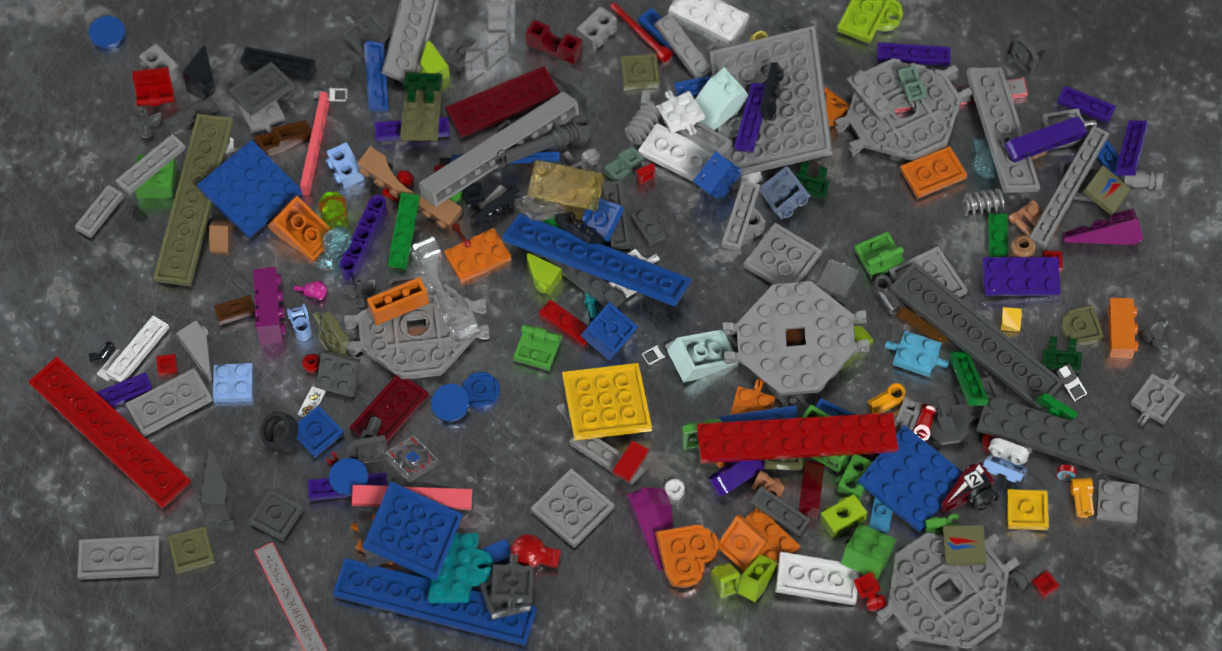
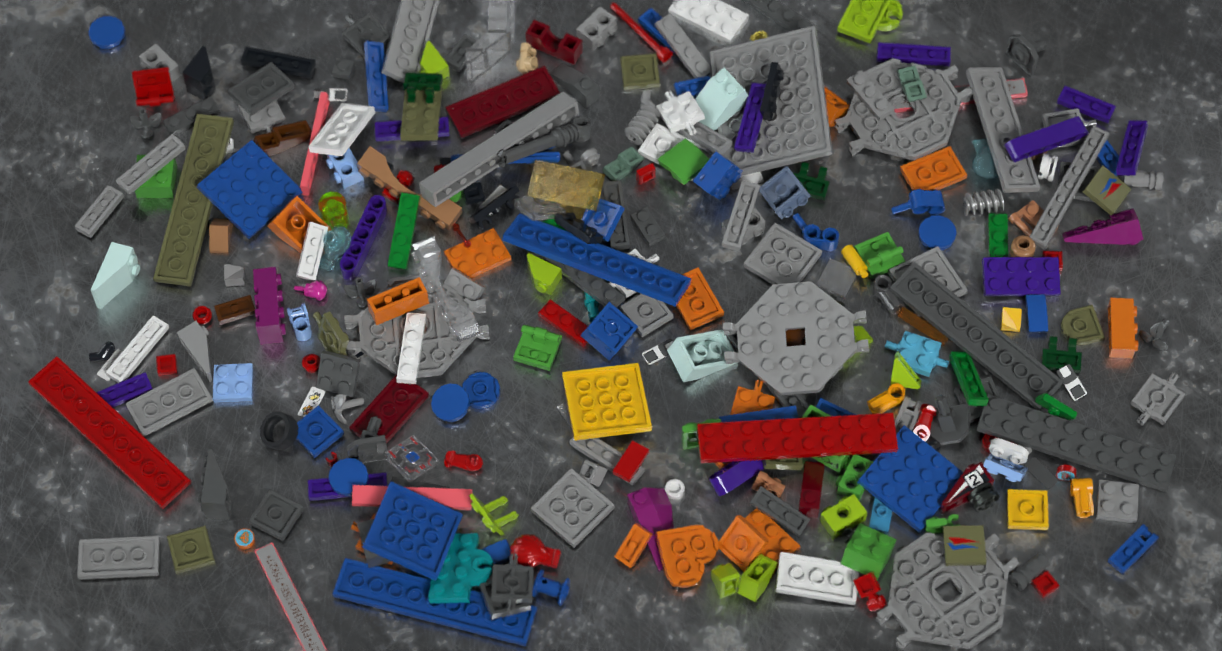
none -> light aqua slope [91,242,140,309]
none -> red plate [193,306,212,325]
none -> light grey slope [224,264,245,287]
none -> tile [234,528,255,550]
none -> white plate [296,222,328,282]
none -> white plate [308,103,375,156]
none -> light grey plant [331,394,364,425]
none -> white plate [396,313,426,384]
none -> light grey plate [444,268,485,301]
none -> red piece [444,451,483,472]
none -> lime plate [469,494,519,536]
none -> tan plate [516,43,538,74]
none -> blue hose [532,570,570,606]
none -> light grey slope [579,459,608,487]
none -> orange plate [614,523,653,568]
none -> light grey plate [620,294,674,337]
none -> bright green slope [658,138,709,185]
none -> orange plate [676,268,724,331]
none -> blue beam [792,213,839,251]
none -> yellow cylinder [841,245,868,278]
none -> lime slope [890,351,921,389]
none -> blue beam [891,189,946,215]
none -> blue tile [918,215,957,251]
none -> blue slope [1025,294,1048,333]
none -> white wheel [1038,153,1058,182]
none -> blue plate [1108,524,1159,575]

